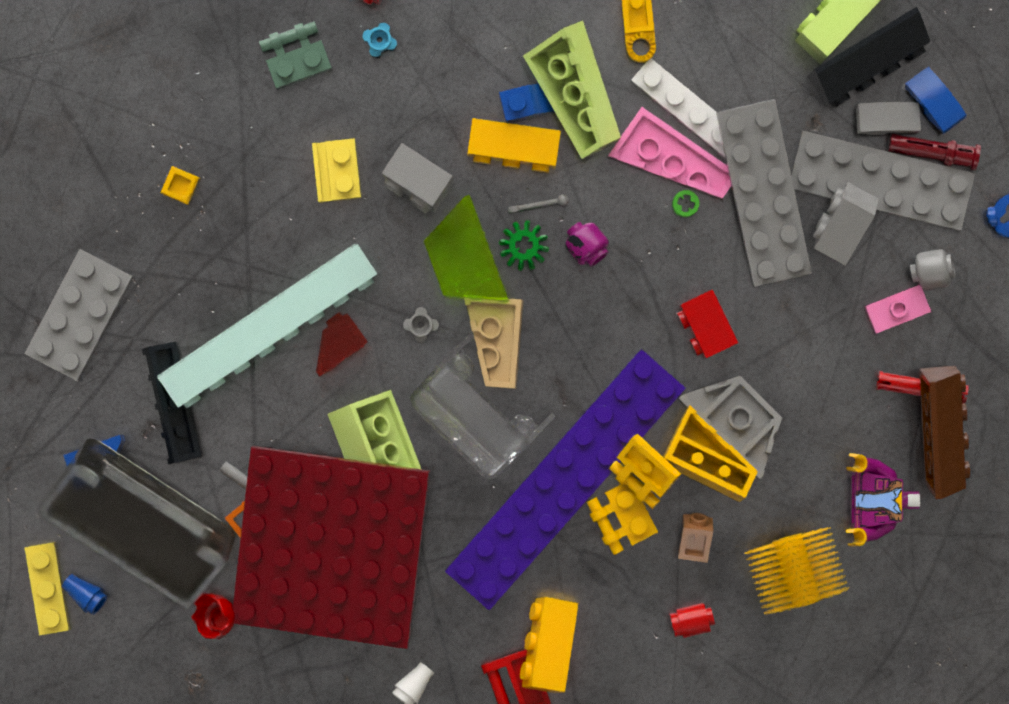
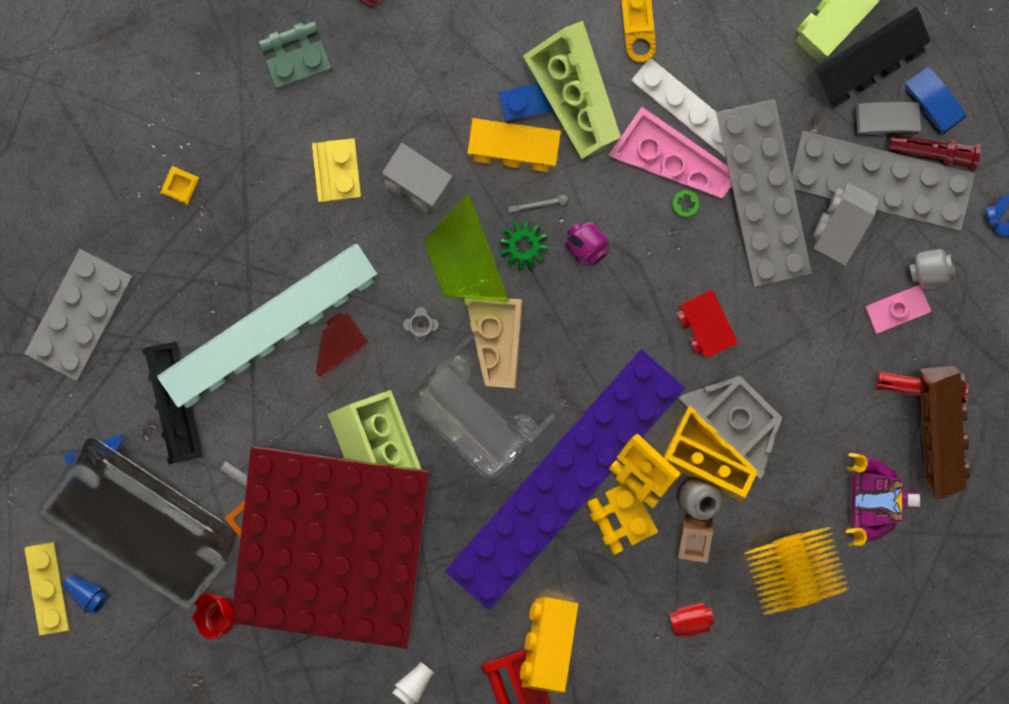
medium azure plate [363,23,397,57] -> none
none -> light grey head [679,478,722,520]

